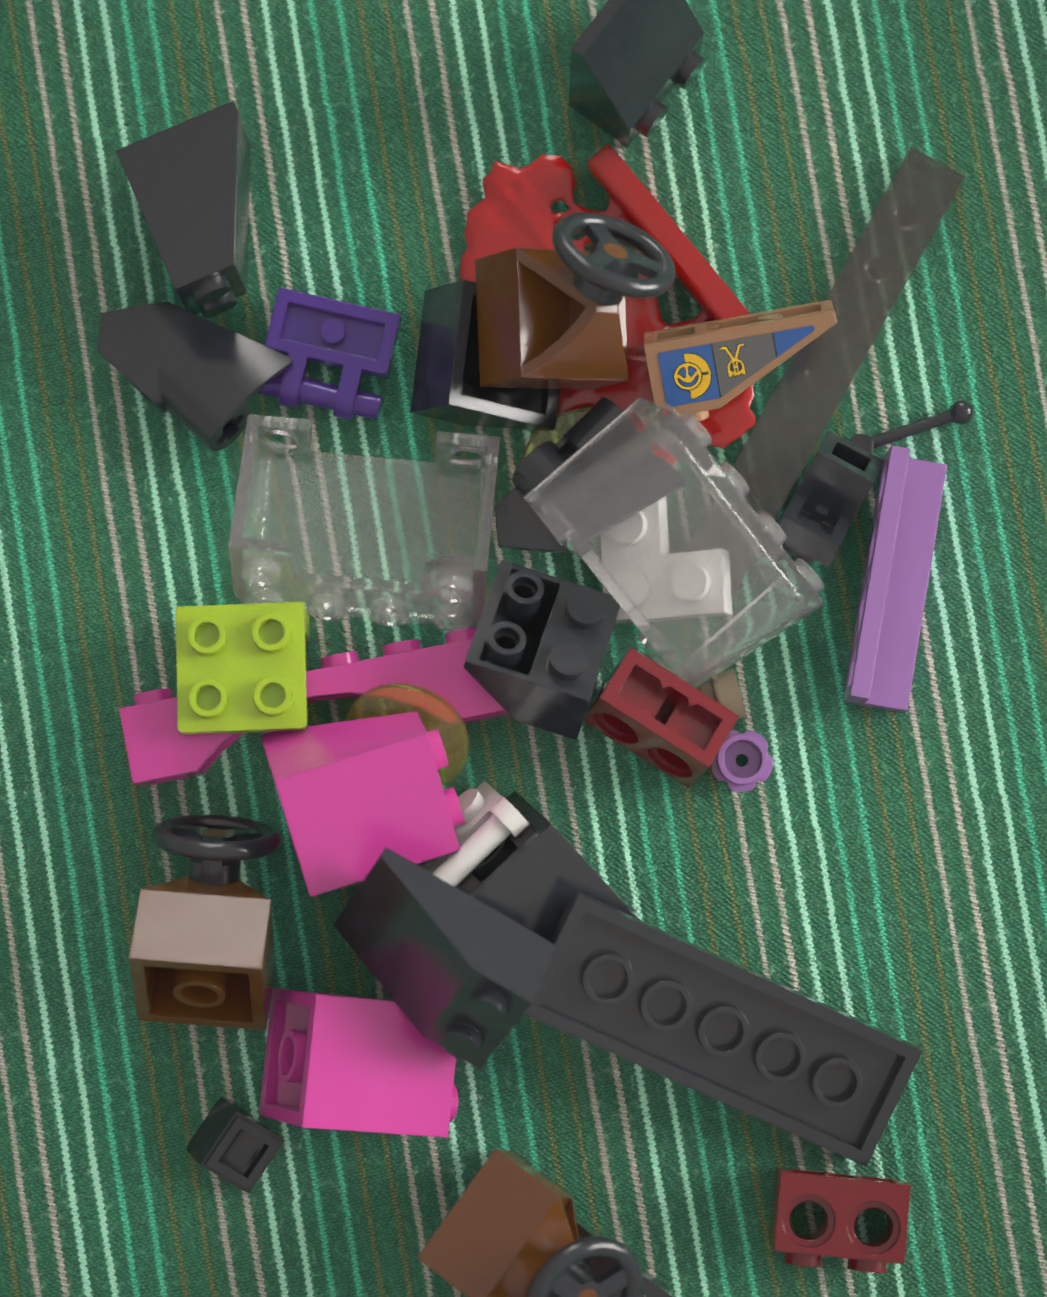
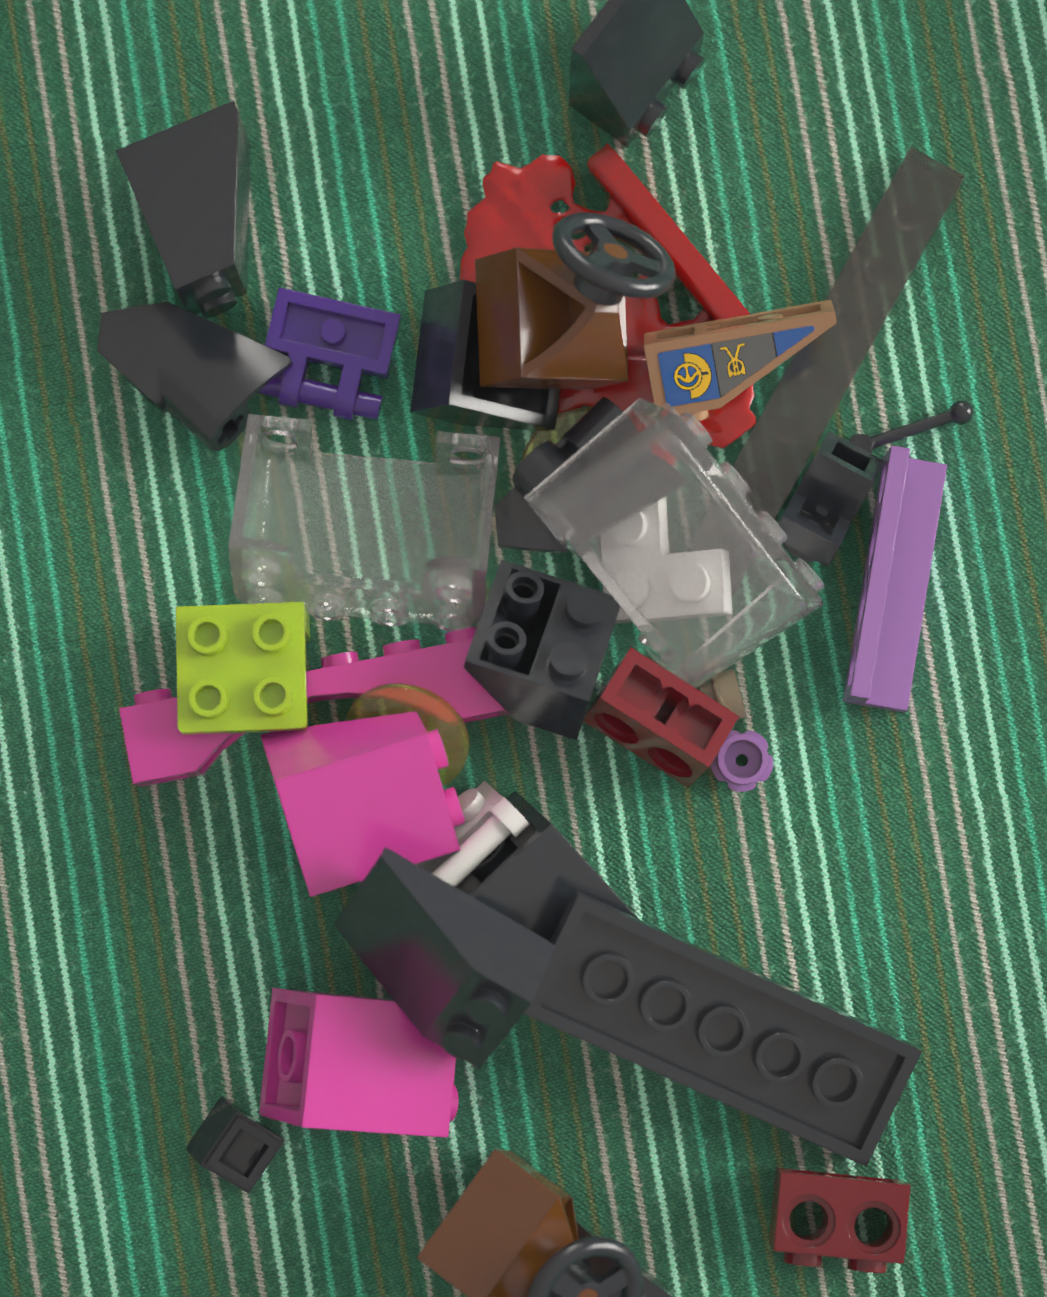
reddish brown piece [129,815,281,1030] -> none

